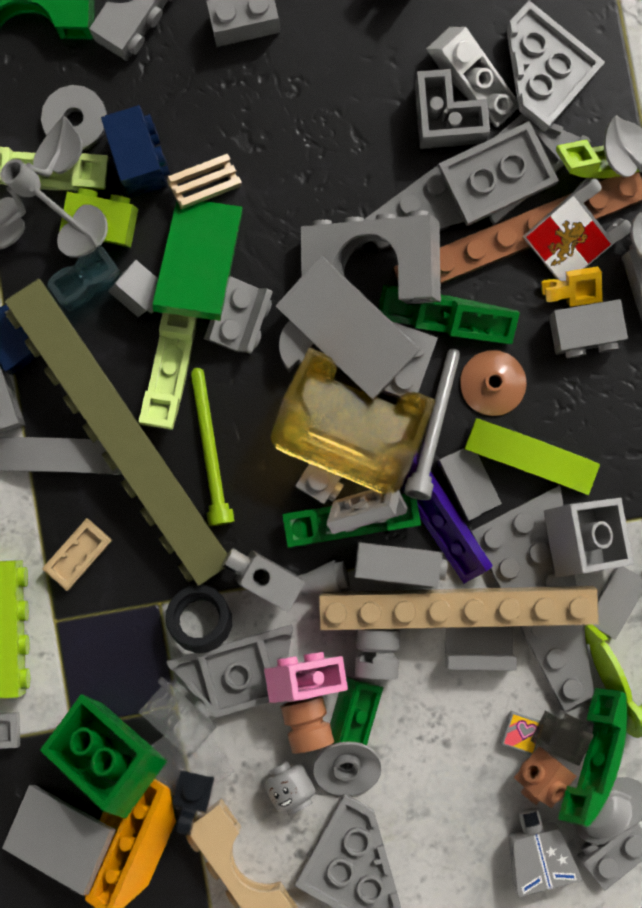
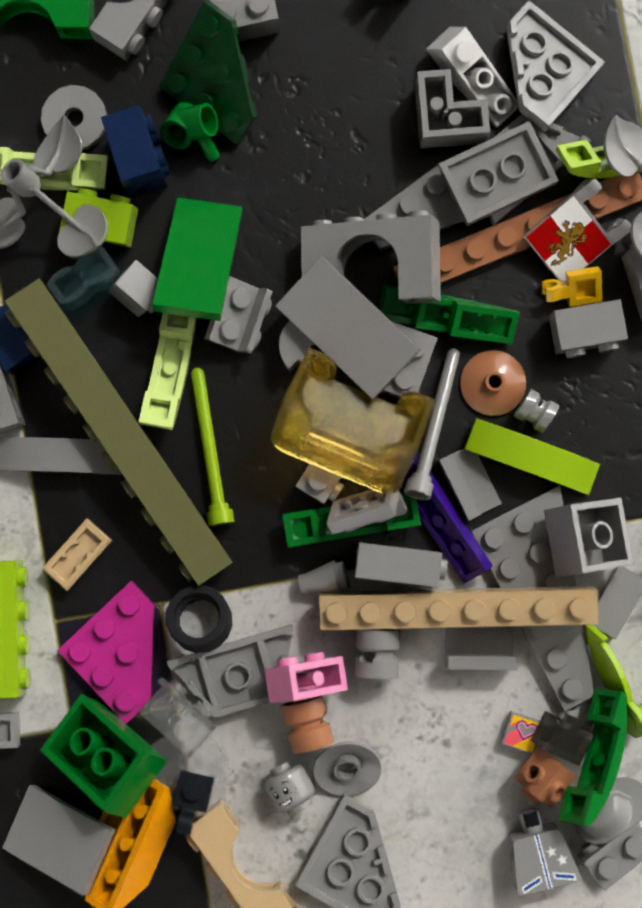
tan tile [167,154,242,210] -> none
light grey torso [222,548,305,612] -> none
green slope [330,676,384,746] -> none
none -> dark pink plate [57,581,155,724]
none -> dark green plate [158,0,257,145]
none -> green piece [160,102,220,161]
none -> light grey wheel [513,388,560,434]

